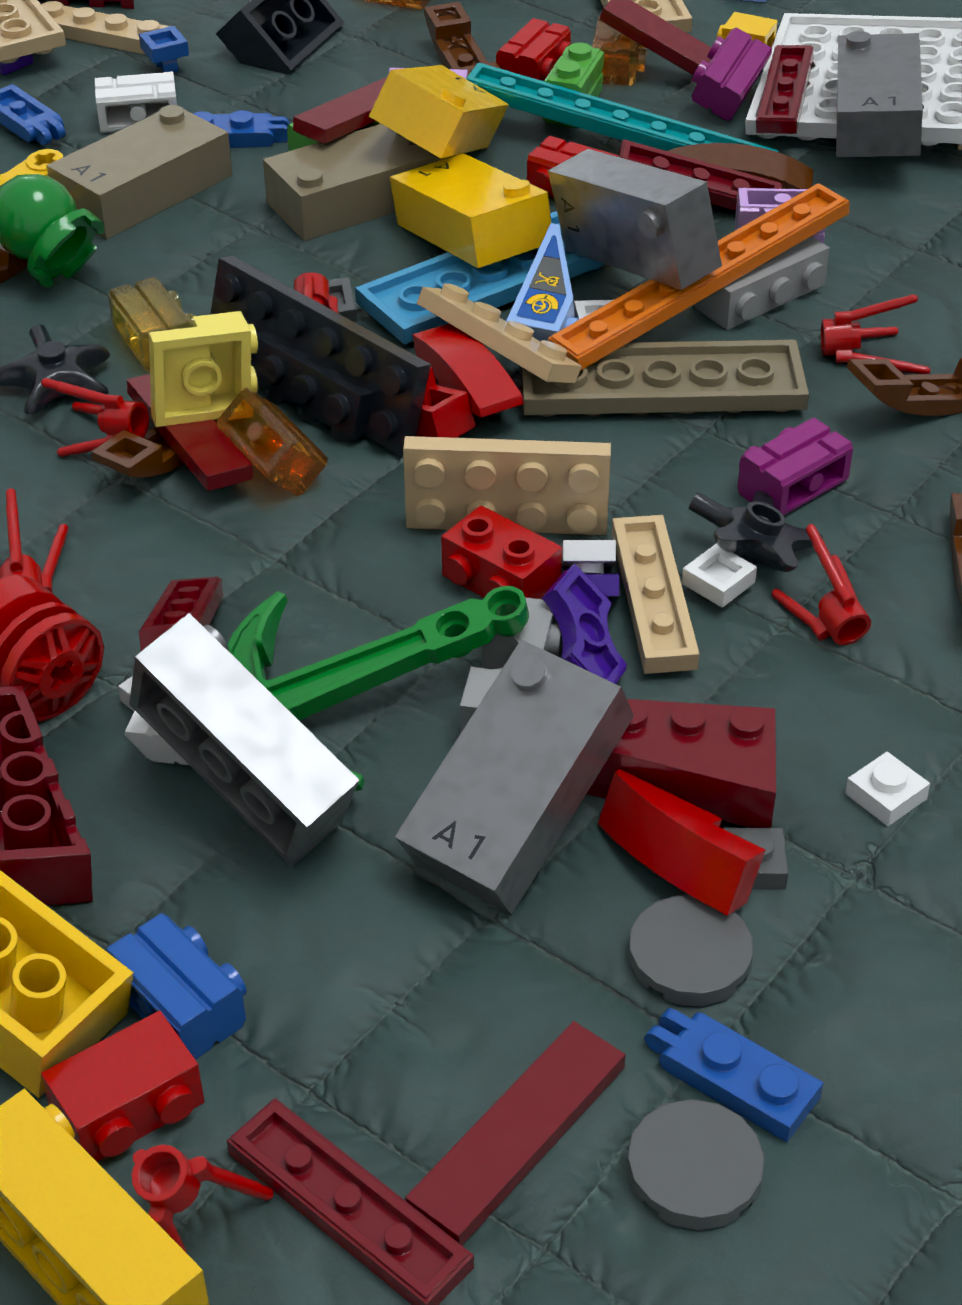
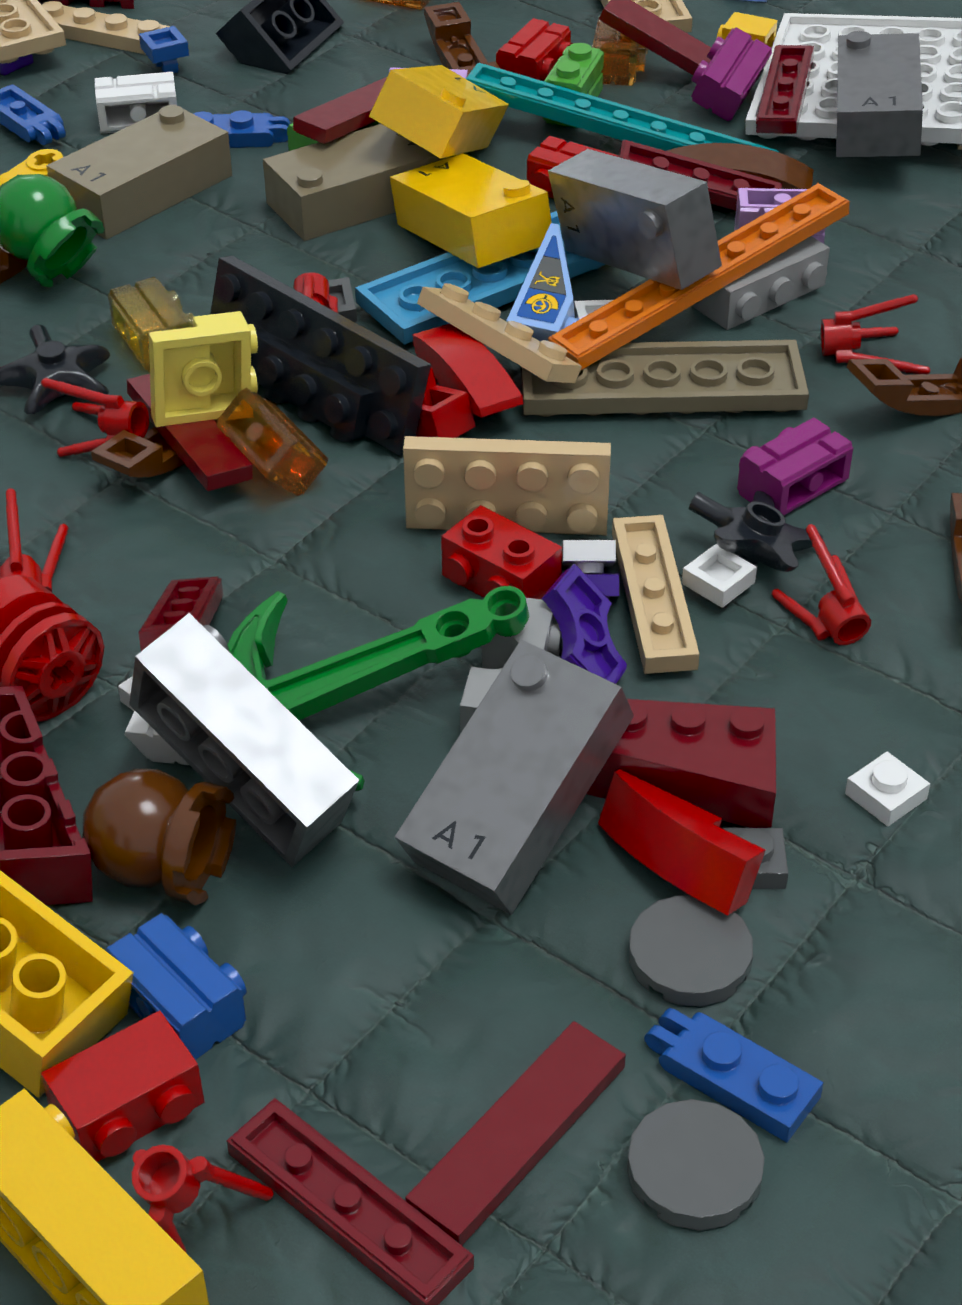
none -> reddish brown tile [82,768,236,906]

